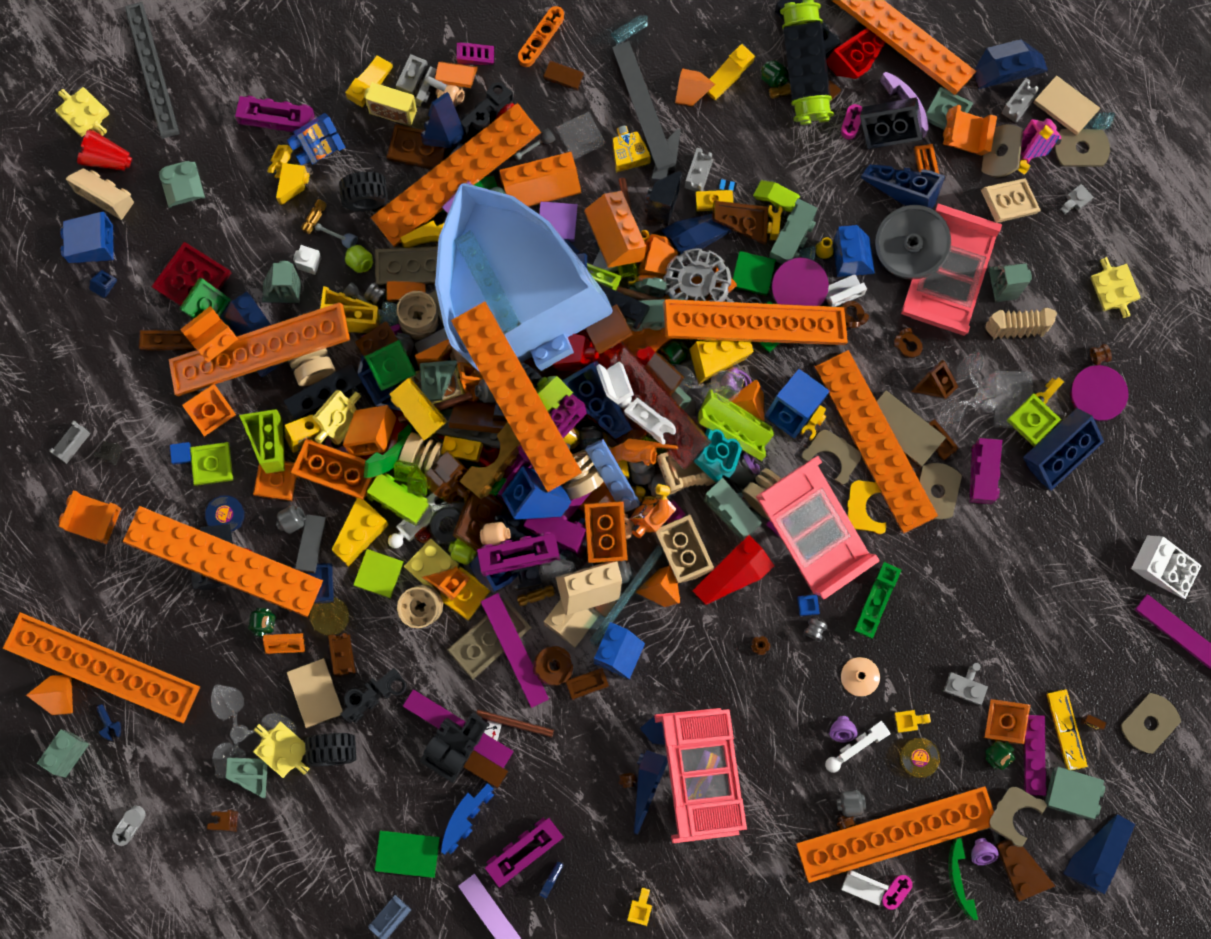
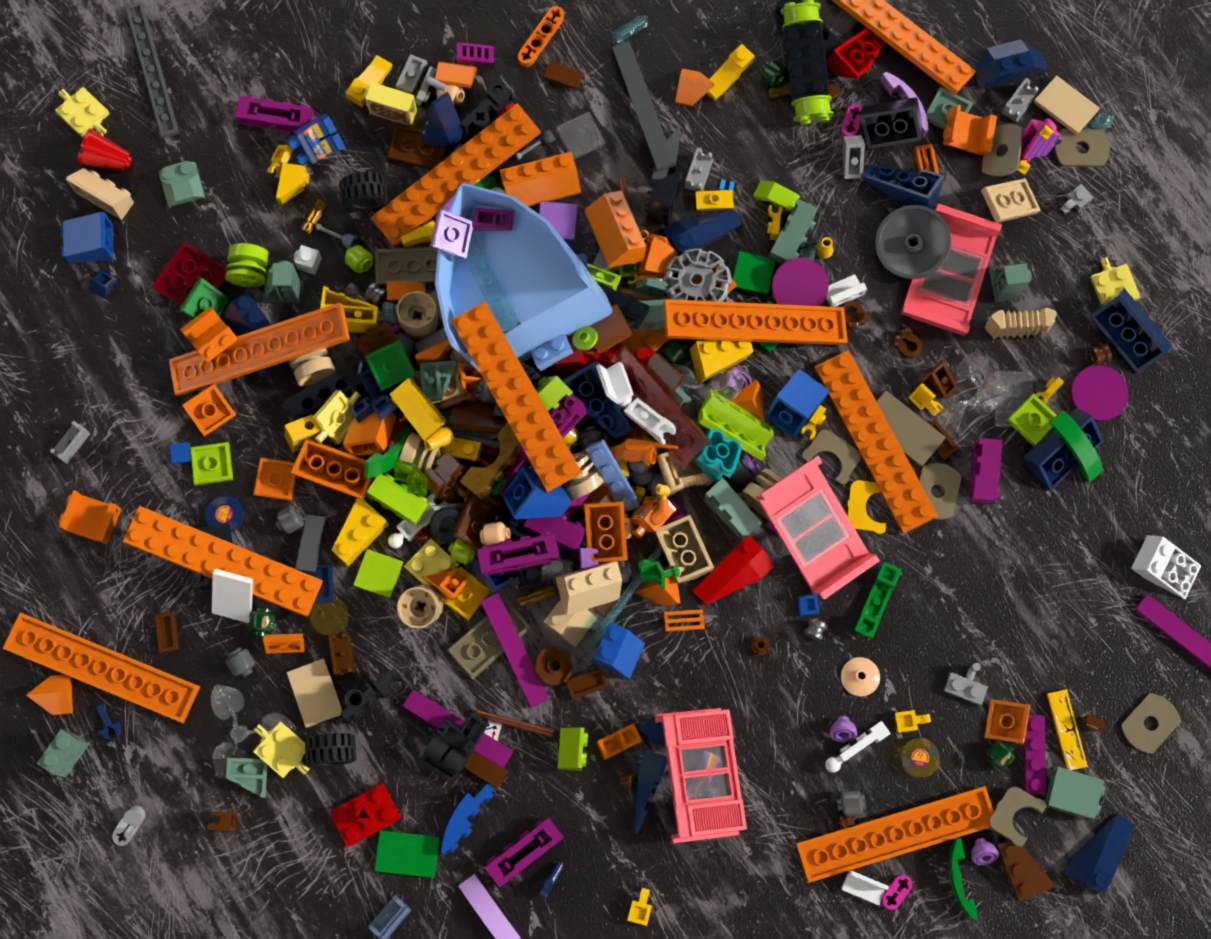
reddish brown tile [139,330,196,350] -> none
lime wedge [239,409,285,474] -> none
yellow torso [612,126,651,173] -> none
reddish brown wing [712,200,768,245] -> none
blue slope [833,225,875,277] -> none
none -> reddish brown tile [154,611,179,654]
none -> white tile [212,569,253,623]
none -> lime wheel [225,243,269,287]
none -> dark grey head [225,647,255,678]
none -> red plate [330,783,402,848]
none -> dark blue tile [349,395,397,423]
none -> yellow cone [424,427,454,451]
none -> tile [430,209,474,259]
none -> magenta slope [473,208,514,231]
none -> lime slope [558,728,588,771]
none -> lime piece [573,326,598,351]
none -> medium lavender tile [578,548,598,568]
none -> orange slope [596,723,642,760]
none -> green piece [638,559,680,589]
none -> orange tile [664,609,705,632]
none -> light grey slope [842,135,865,179]
none -> yellow plate [908,383,943,416]
none -> green slope [1049,411,1103,482]
none -> dark blue slope [1090,288,1172,374]

